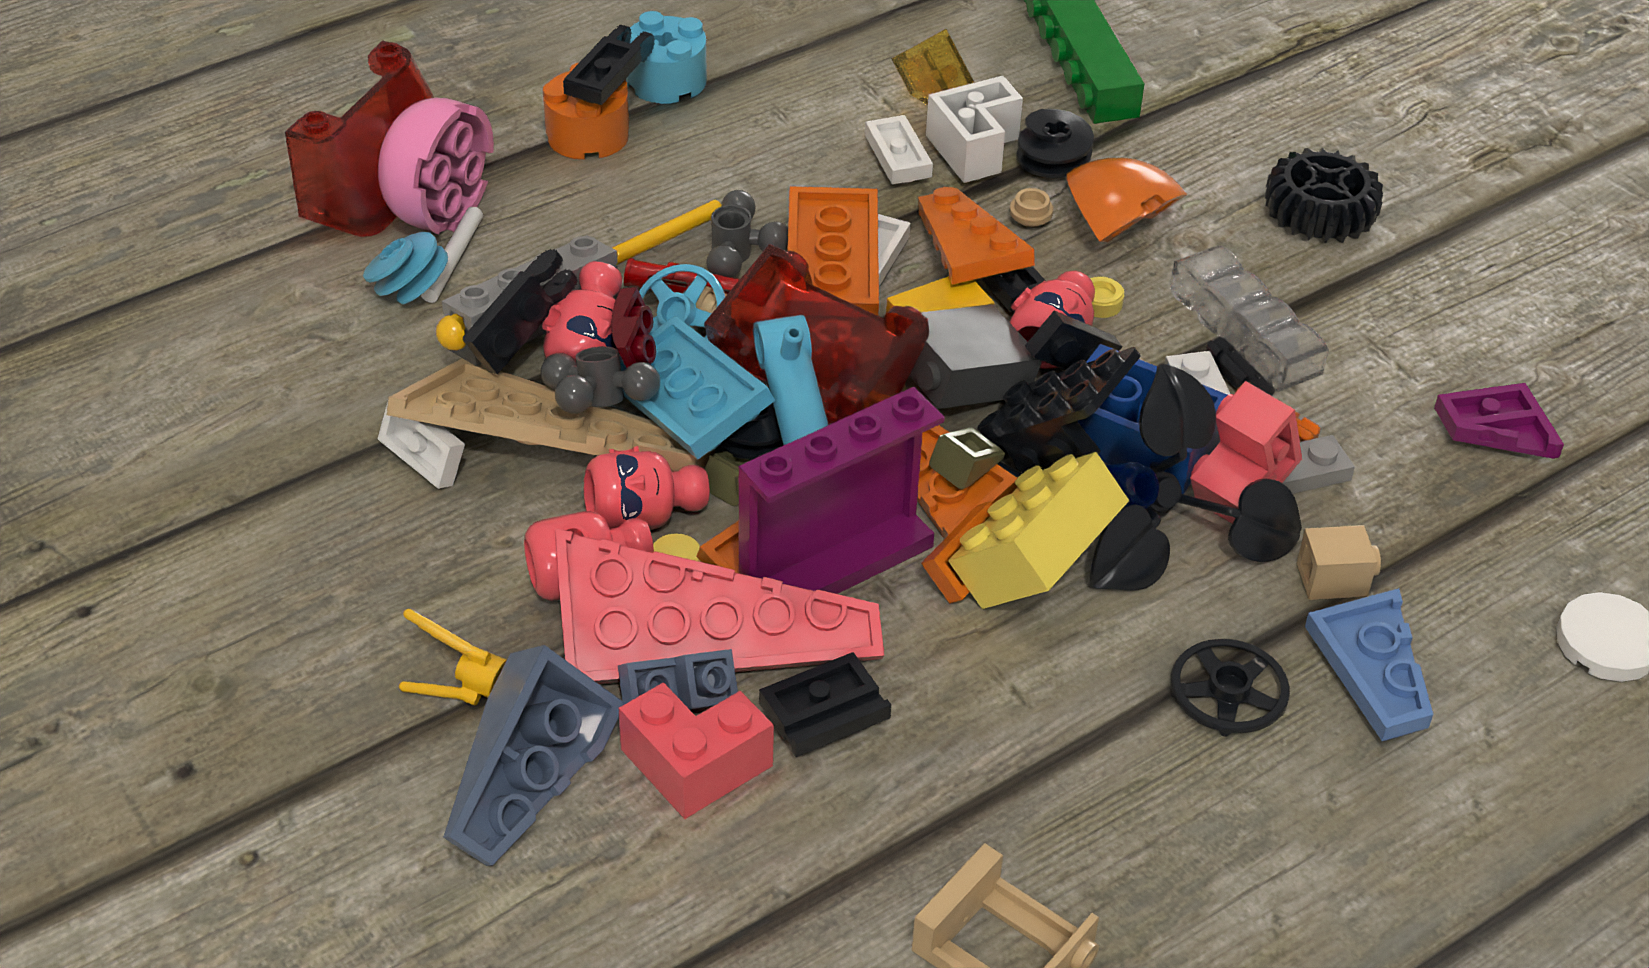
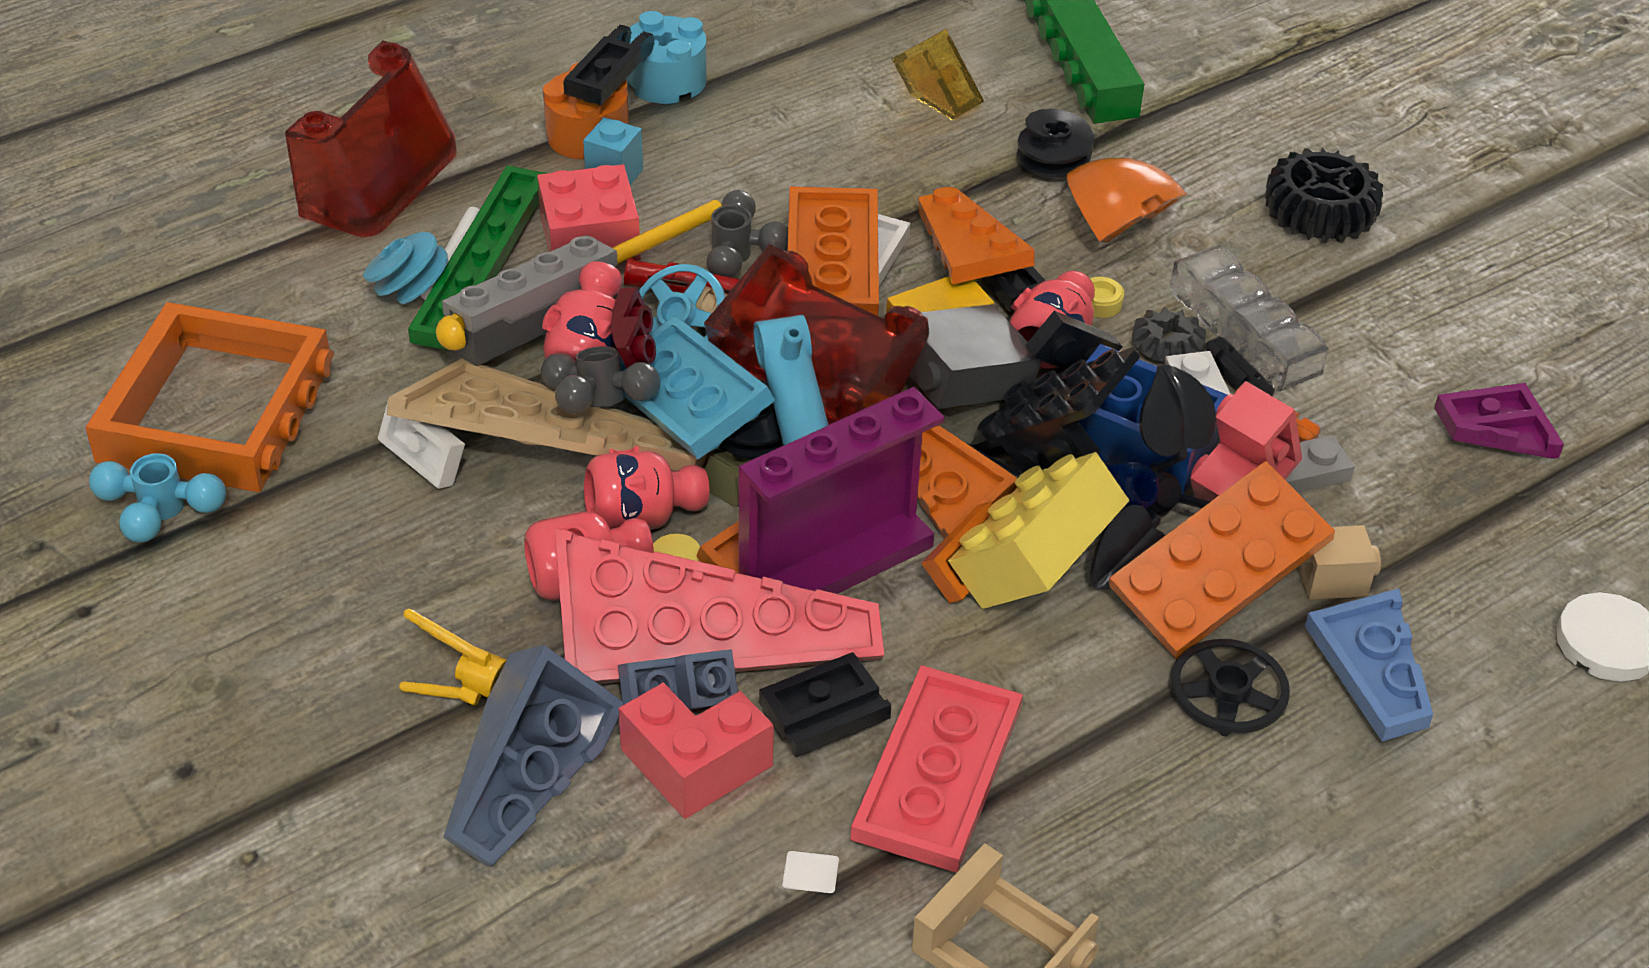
bright pink cylinder [378,98,494,235] -> none
black hinge [462,249,578,375] -> none
white plate [865,115,933,184] -> none
white brick [926,76,1023,183] -> none
olive slope [929,427,1005,489] -> none
tan plate [1010,188,1053,227] -> none
none -> orange window [85,302,334,493]
none -> medium azure piece [89,453,227,543]
none -> green plate [408,165,547,351]
none -> coral brick [537,164,641,262]
none -> medium azure brick [583,117,643,185]
none -> white sticker [782,851,839,893]
none -> coral plate [850,665,1023,873]
none -> orange plate [1109,461,1335,659]
none -> dark grey gear [1132,306,1206,363]

